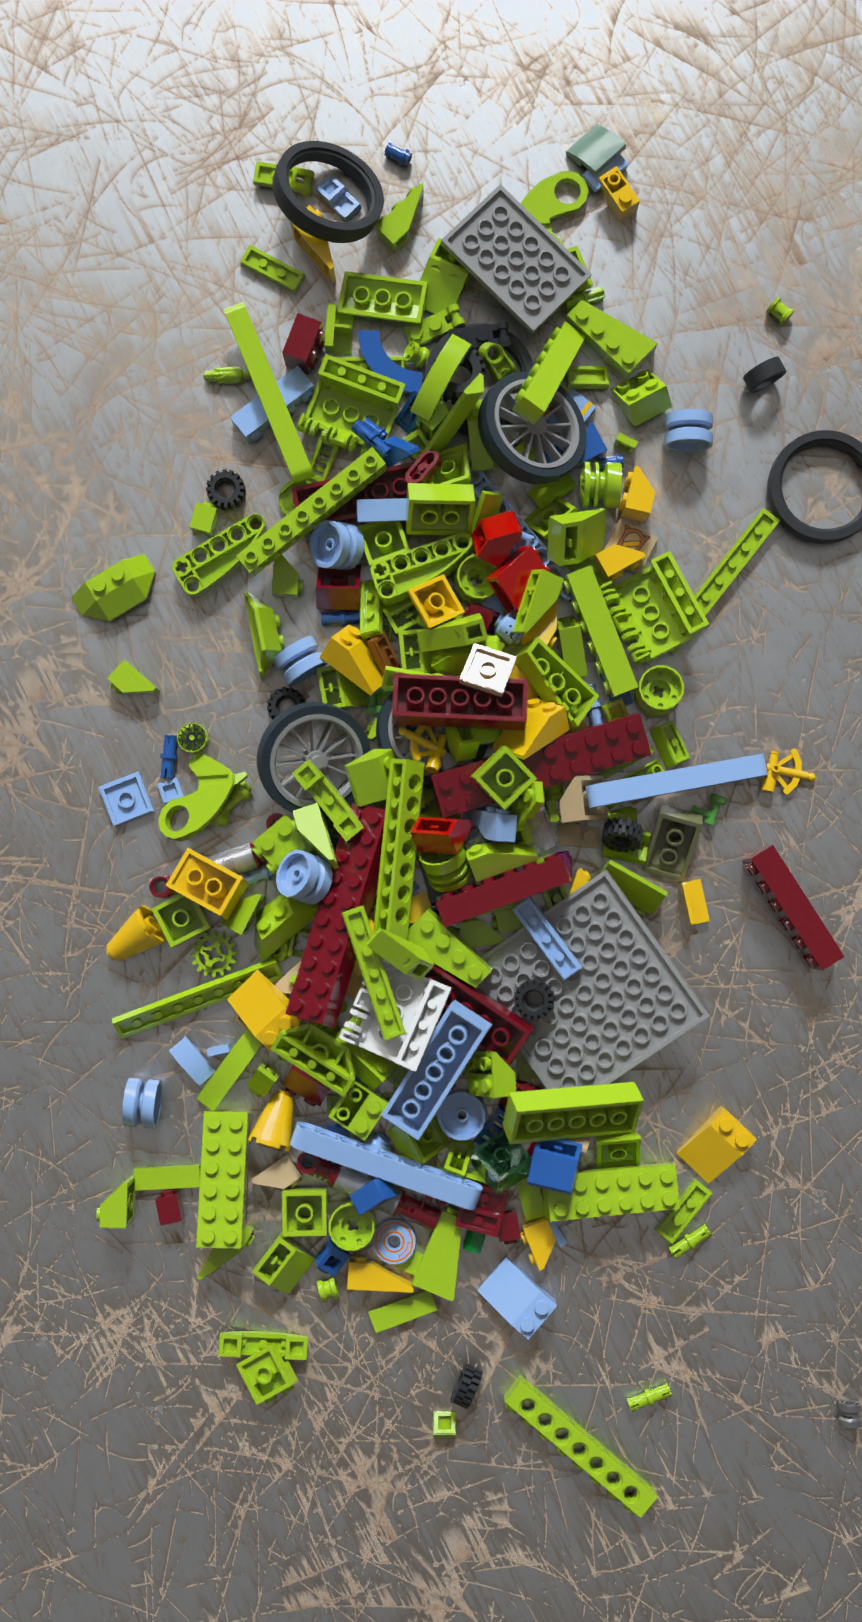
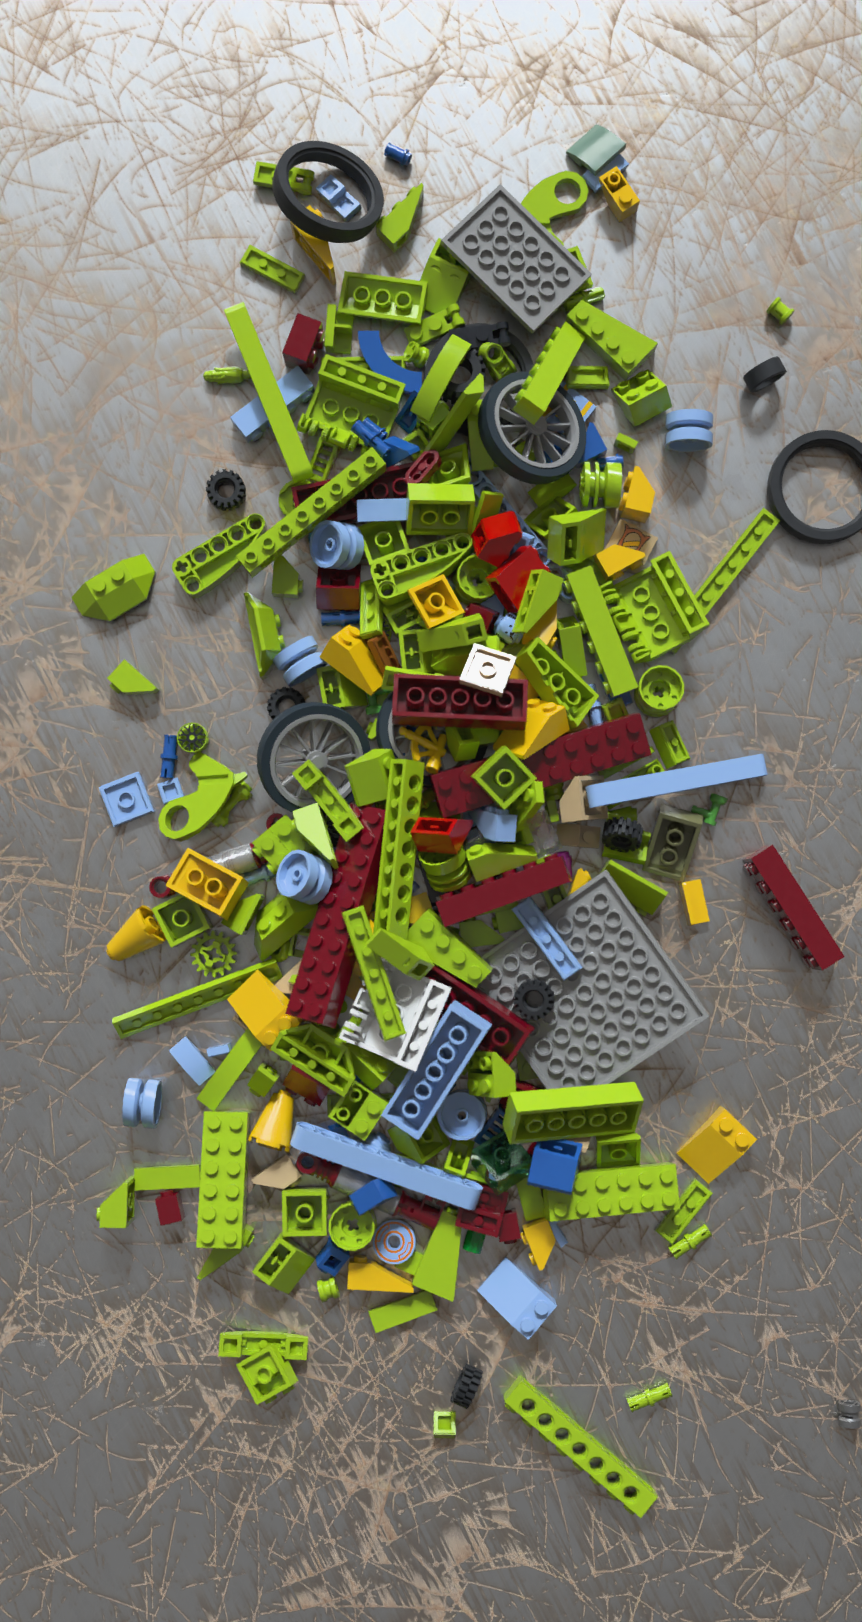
lime brick [189,502,219,537] -> none
yellow piece [761,748,816,795] -> none

